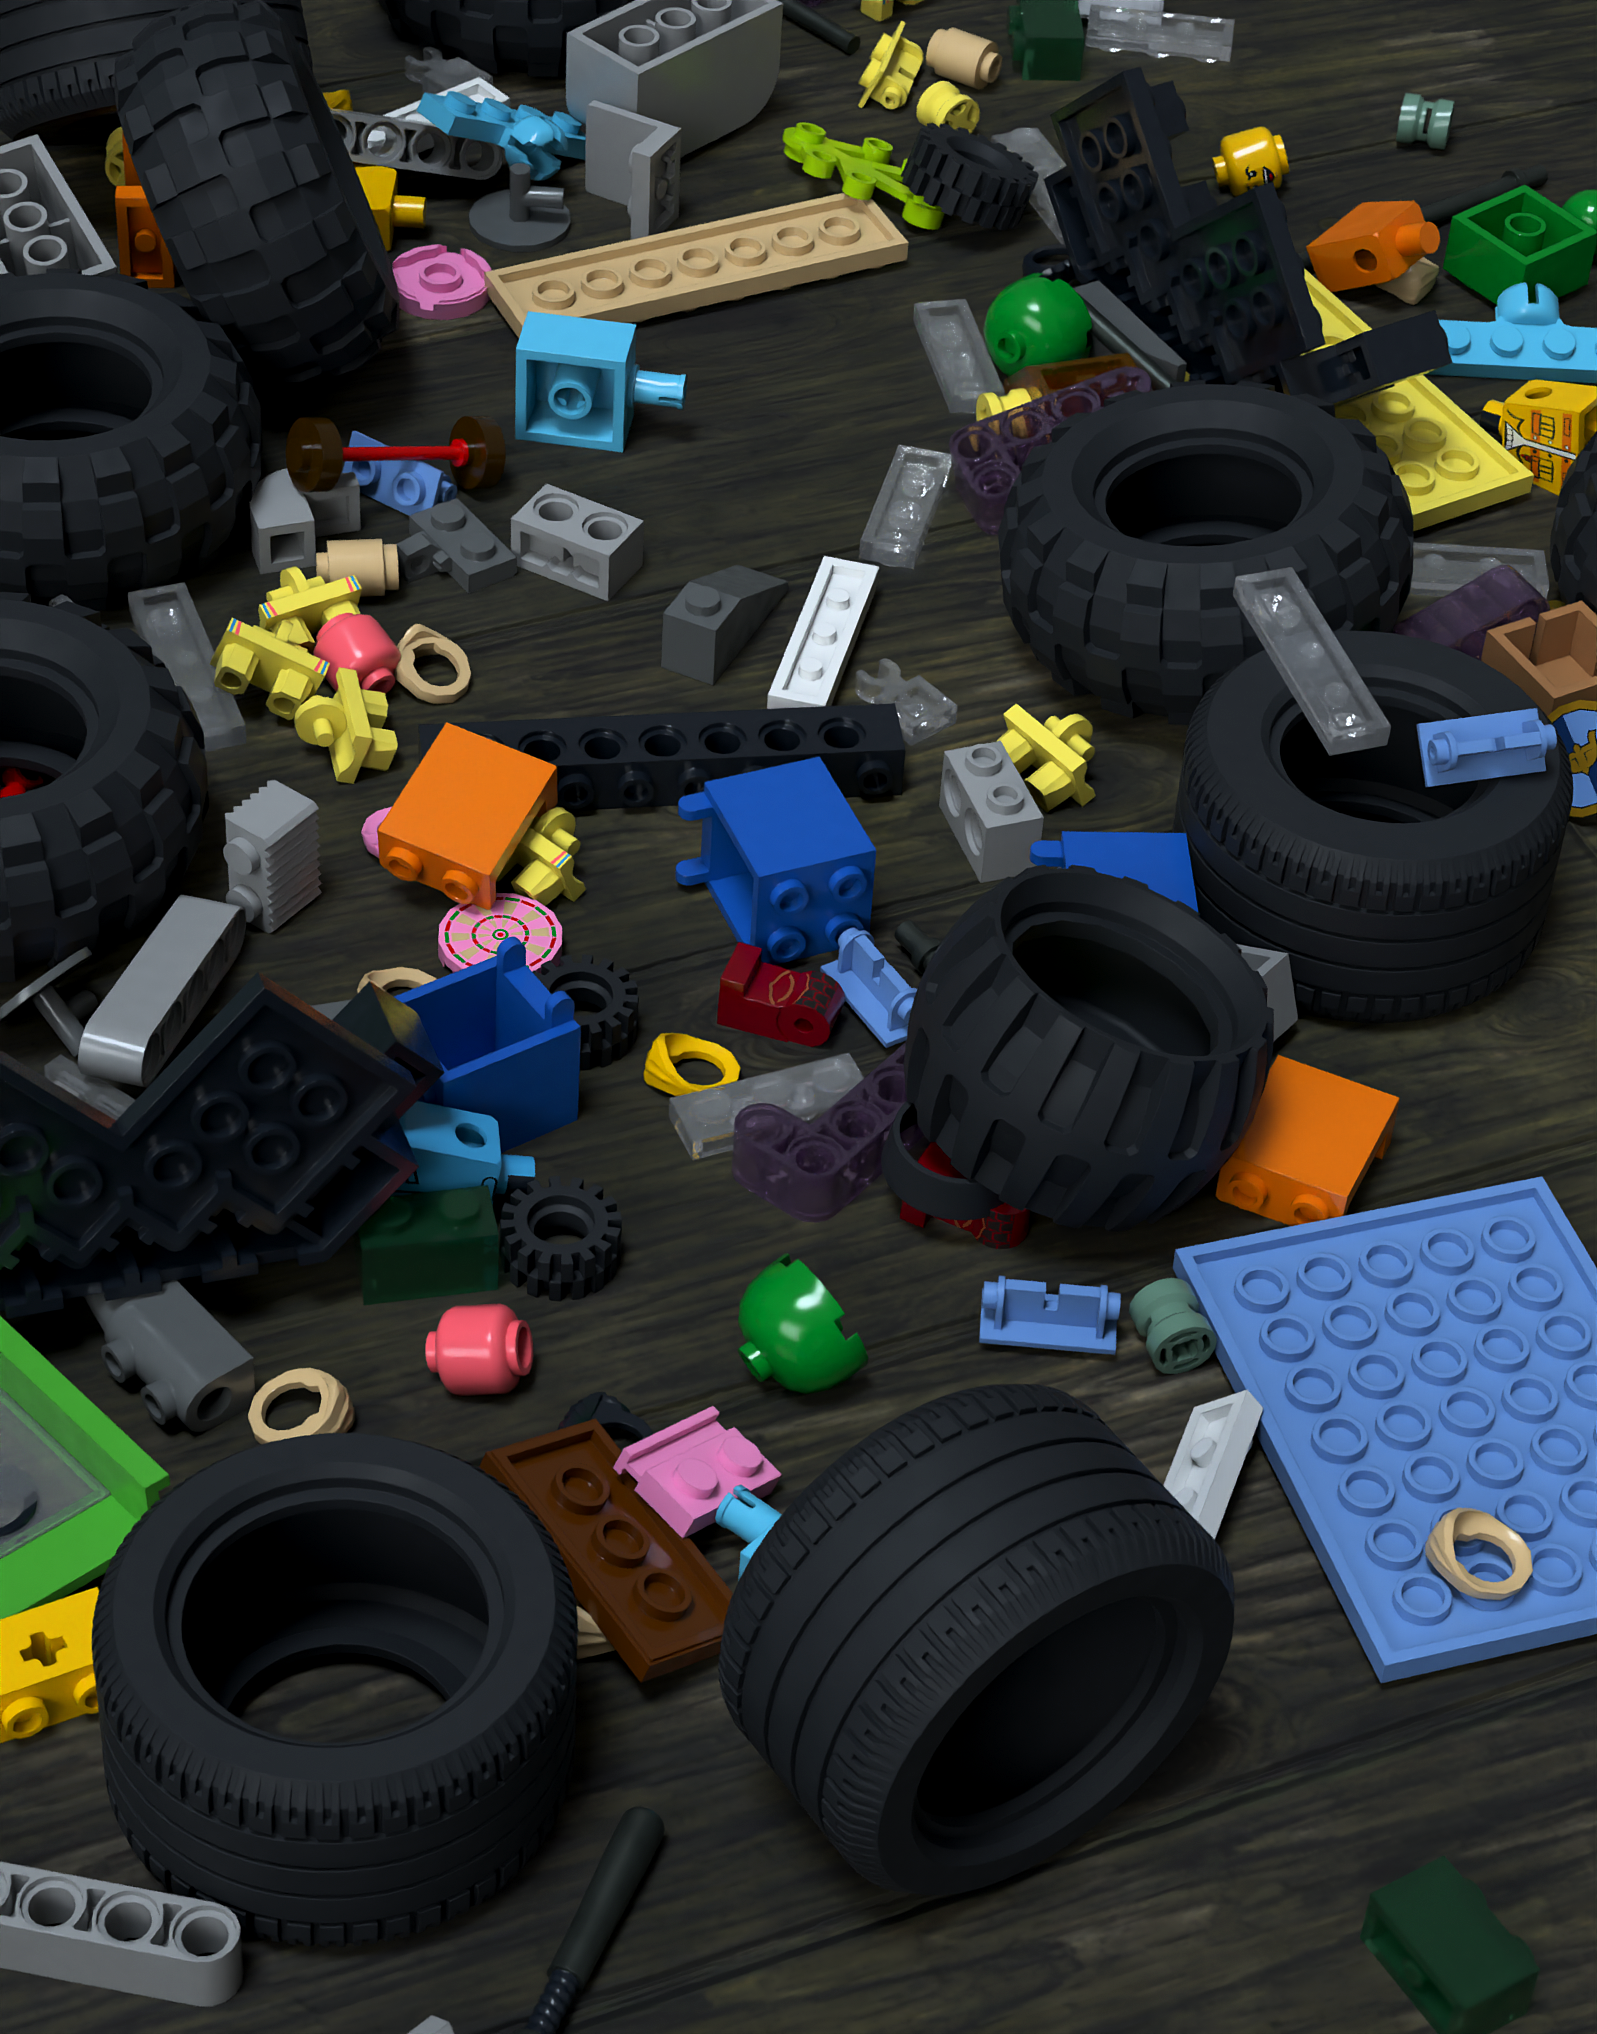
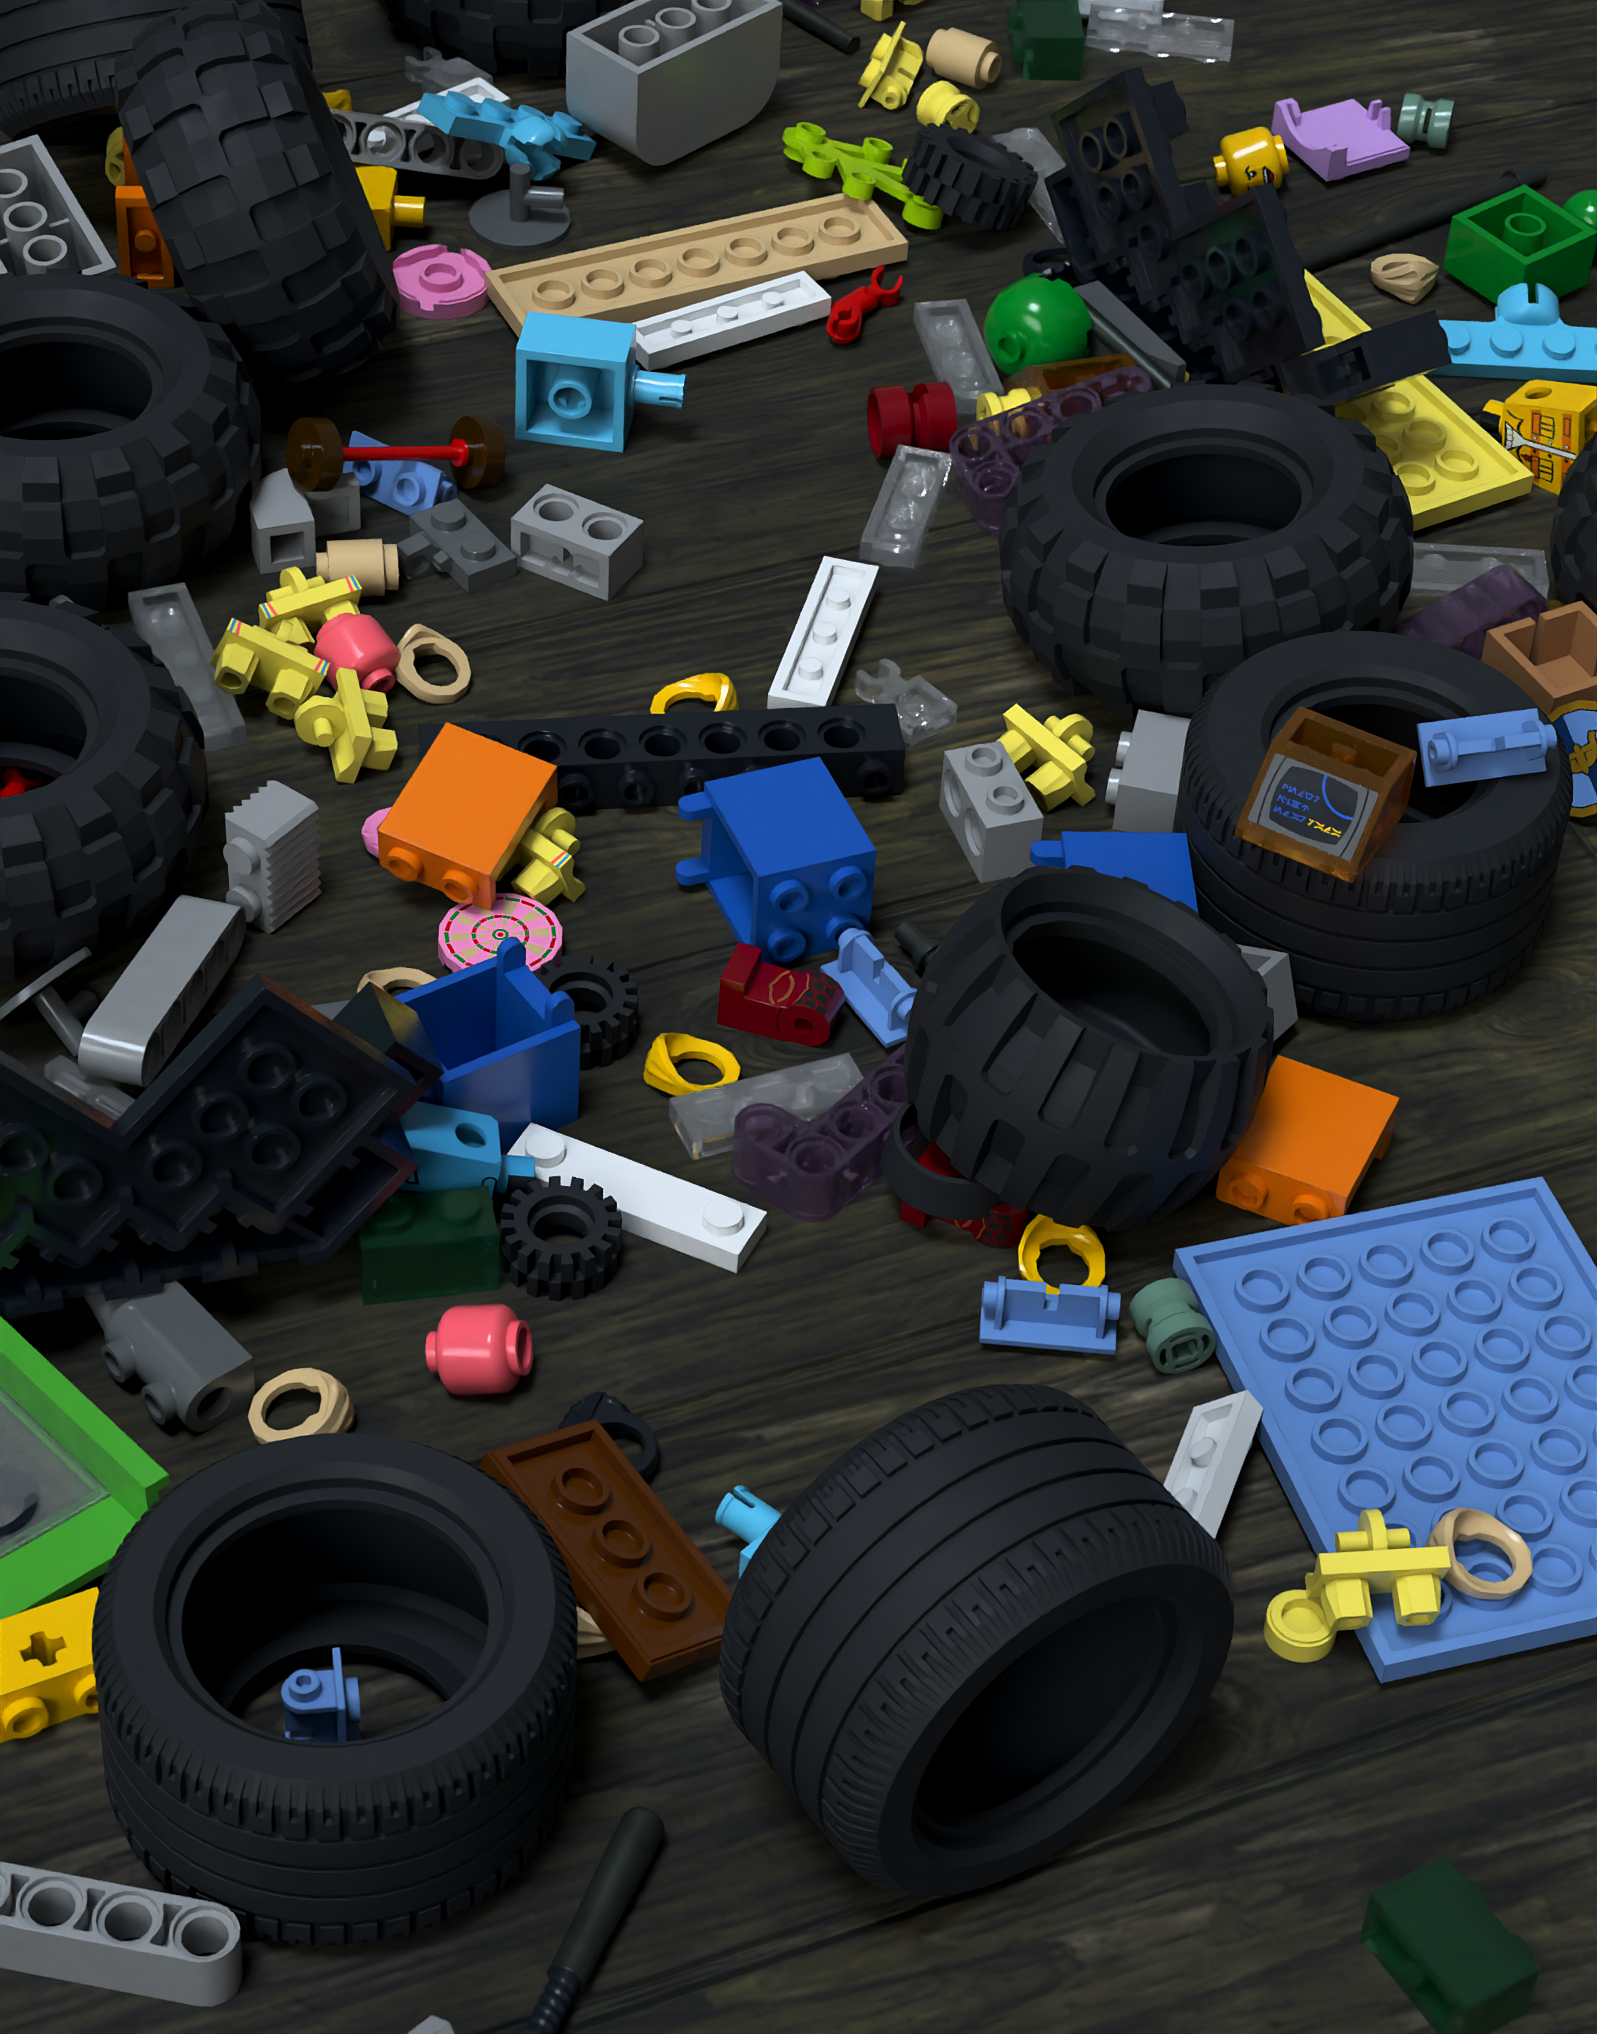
light grey bracket [585,100,681,240] -> none
bright pink plate [613,1406,782,1539] -> none
dark grey slope [661,565,789,685] -> none
green cylinder [737,1253,869,1394] -> none
clear plate [1233,567,1391,756] -> none
orange torso [1306,201,1440,293] -> none
none -> medium blue hinge [281,1647,361,1742]
none -> white plate [507,1122,767,1273]
none -> white plate [631,271,831,371]
none -> yellow piece [650,673,739,714]
none -> red arm [826,265,902,345]
none -> dark red wheel [866,381,957,459]
none -> yellow piece [1018,1214,1105,1295]
none -> light grey brick [1105,710,1191,833]
none -> slope [1234,706,1418,883]
none -> light yellow tile [1263,1590,1337,1663]
none -> lavender piece [1271,98,1410,182]
none -> light yellow hips [1305,1509,1451,1631]

